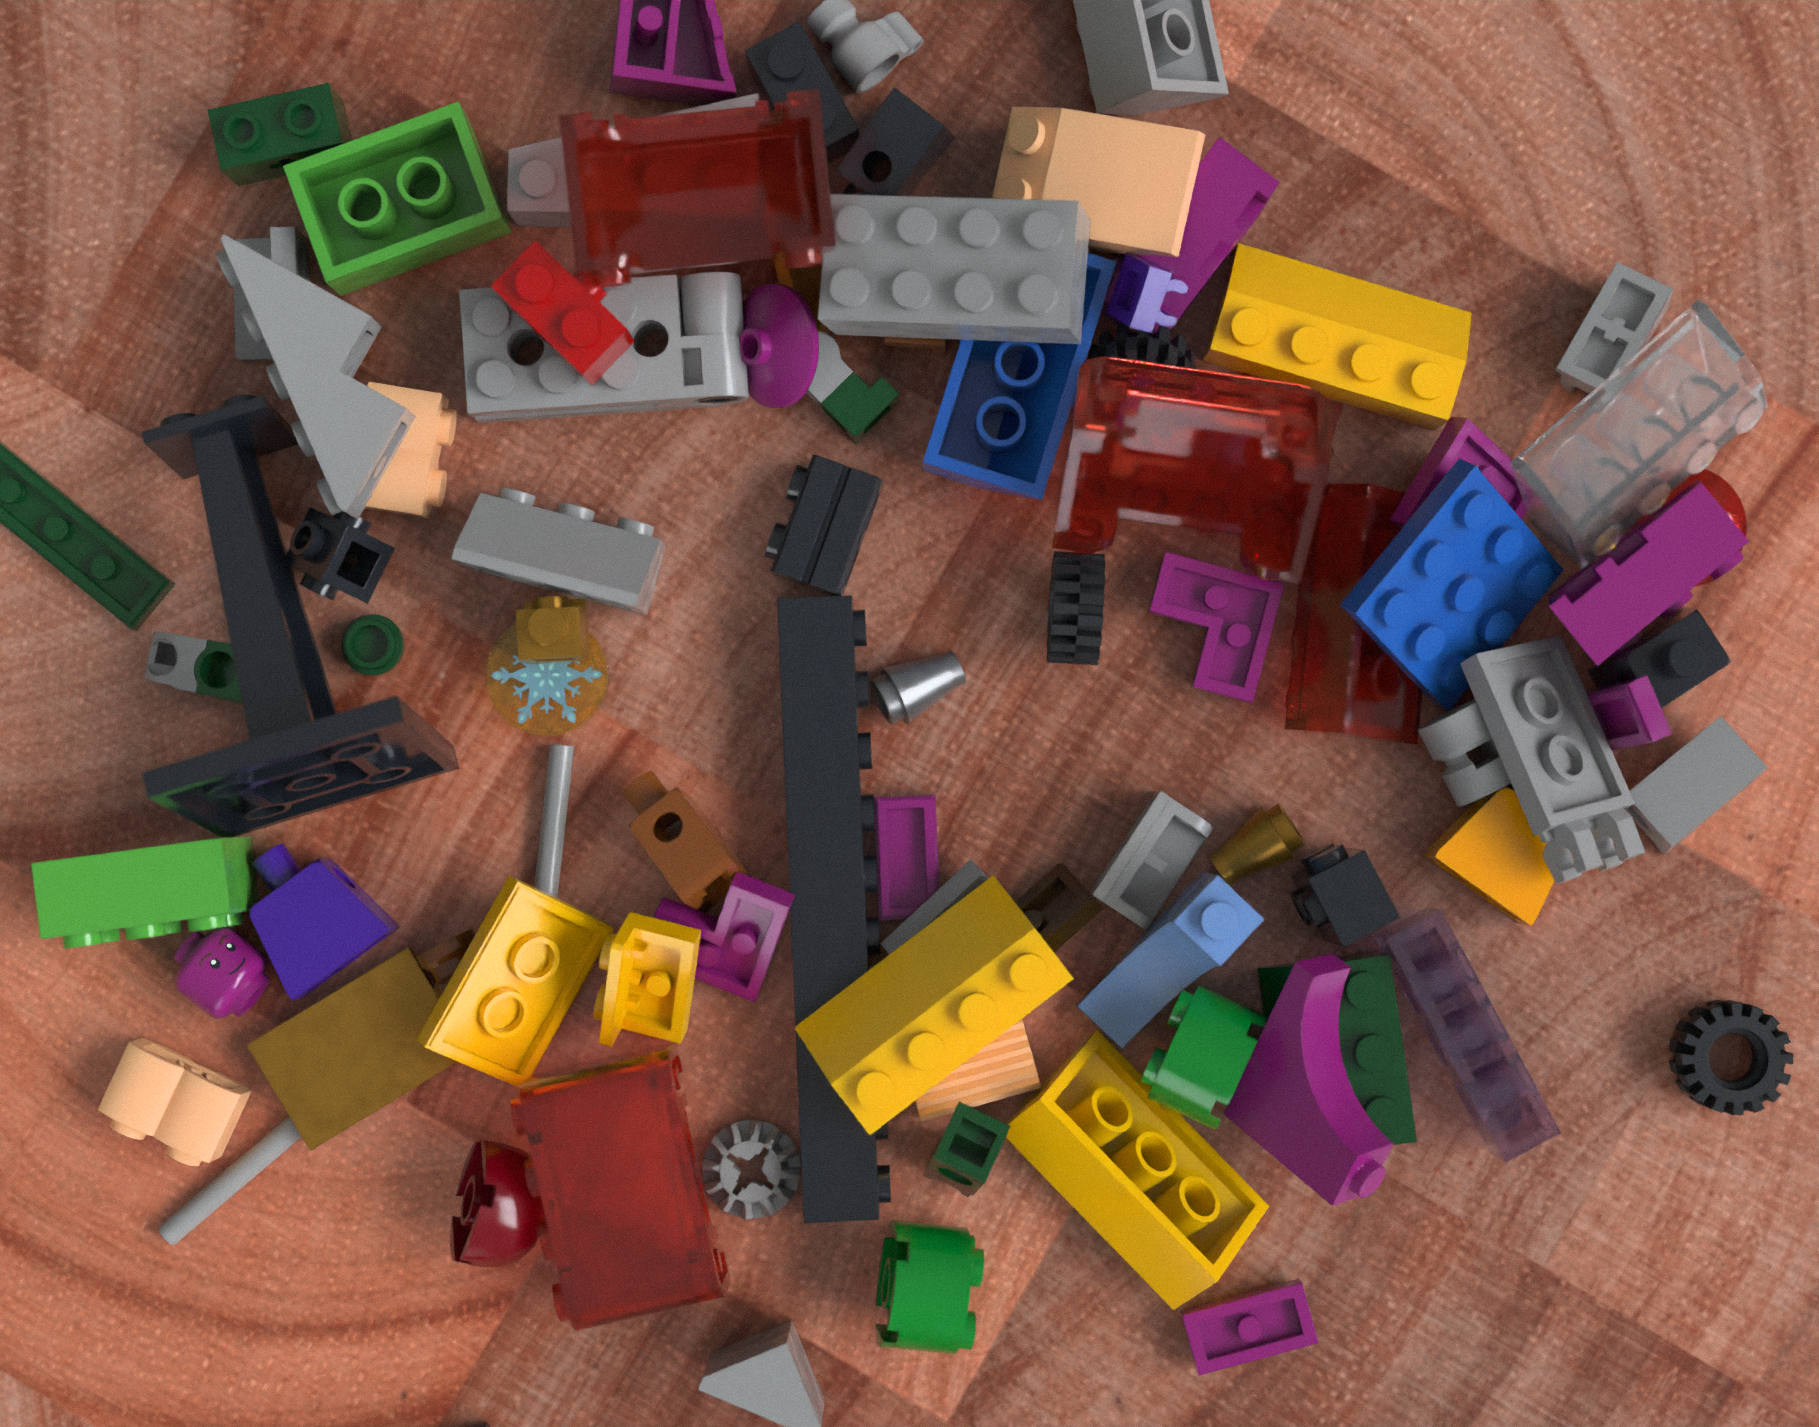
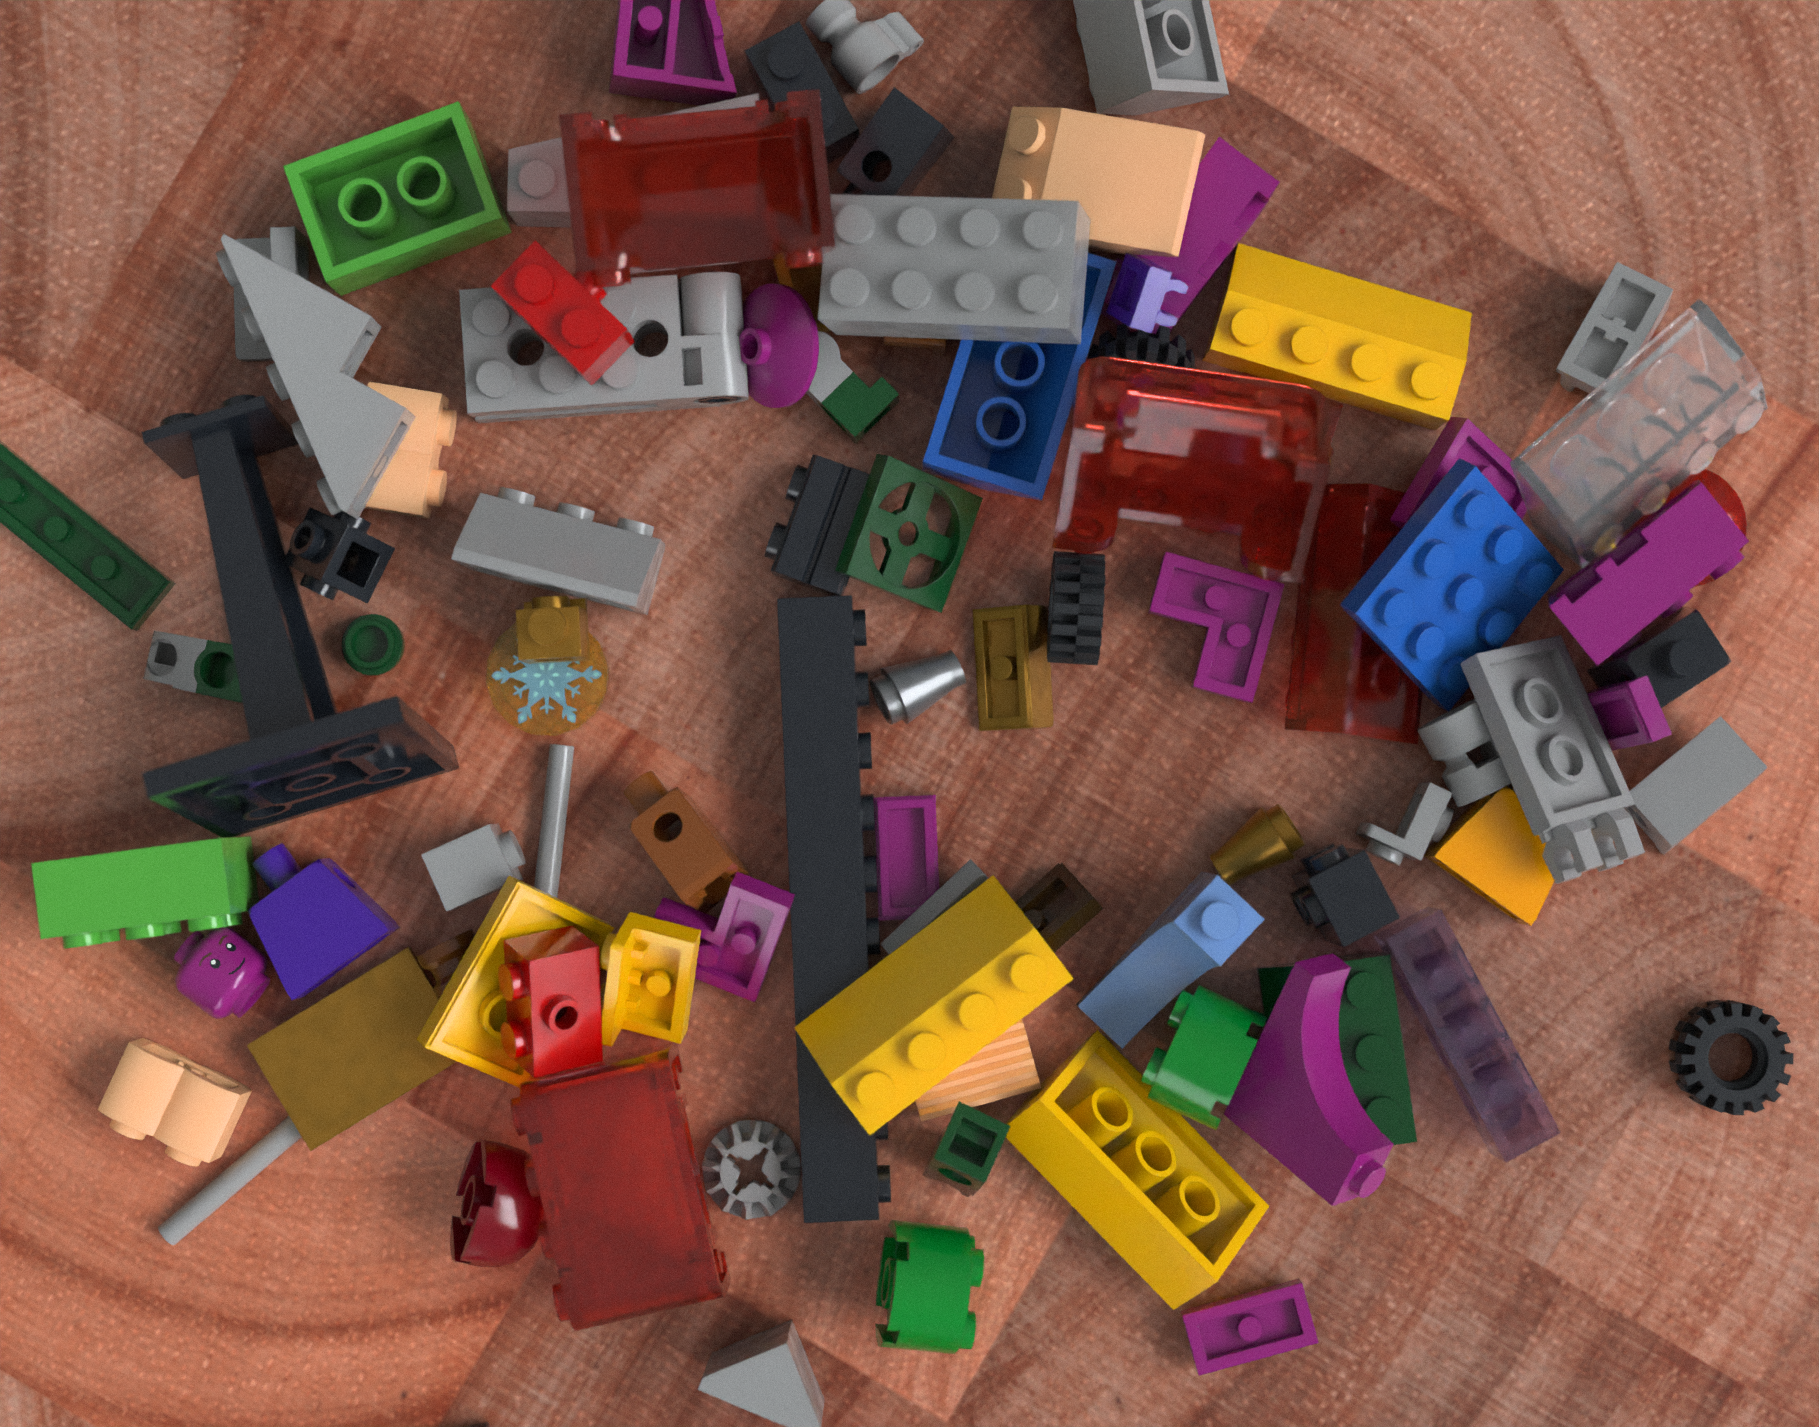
dark green brick [207,83,352,186] -> none
light grey hinge [1089,791,1213,930] -> none
none -> light grey brick [421,824,526,912]
none -> red brick [498,925,603,1078]
none -> dark green piece [835,454,983,613]
none -> pearl gold slope [973,604,1054,731]
none -> light grey bracket [1356,782,1454,866]

